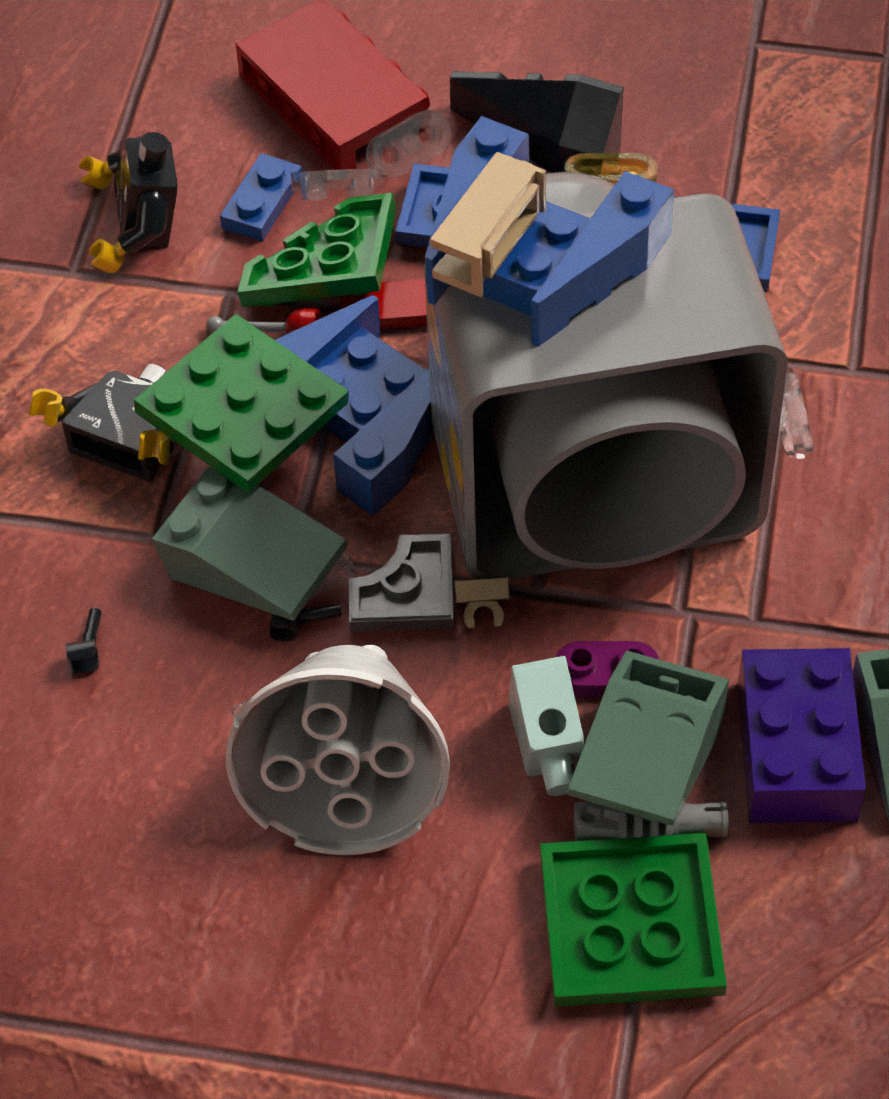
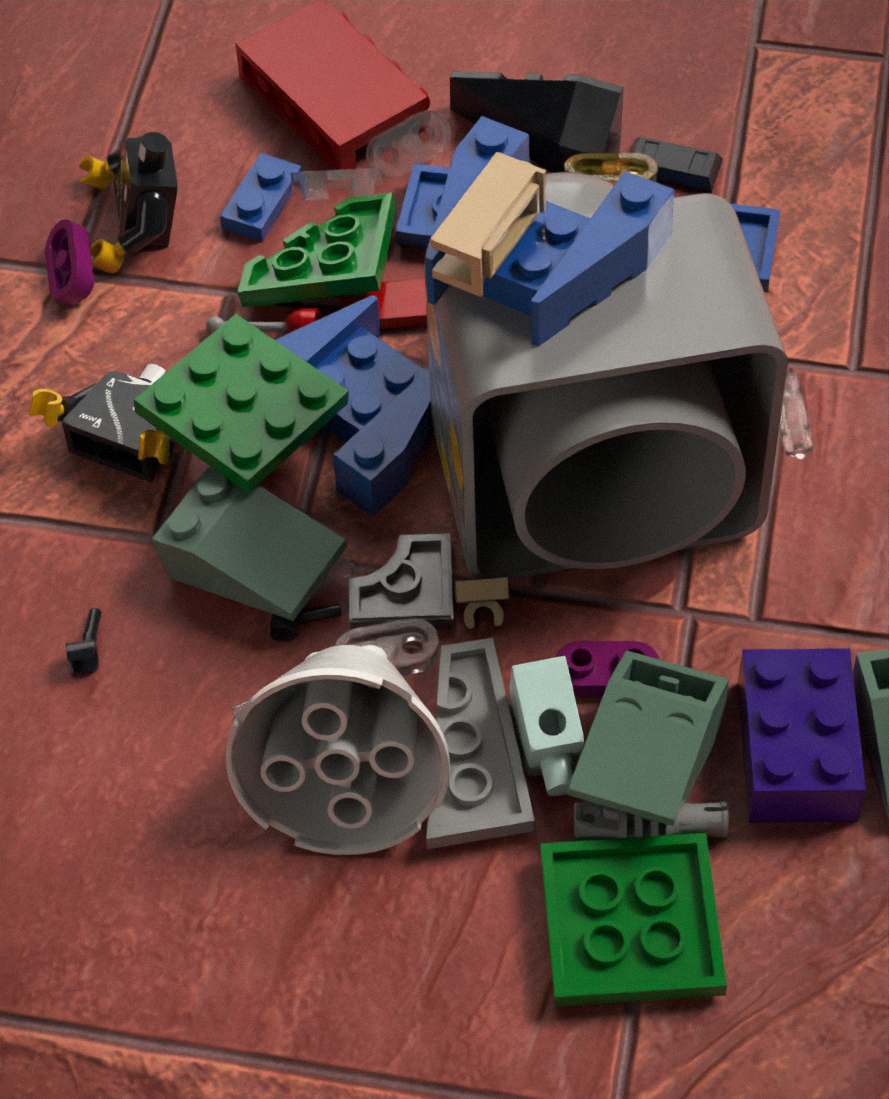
none -> magenta plate [45,219,95,305]
none -> clear plate [335,618,439,676]
none -> light grey wing [426,638,535,849]
none -> black tile [623,137,723,194]

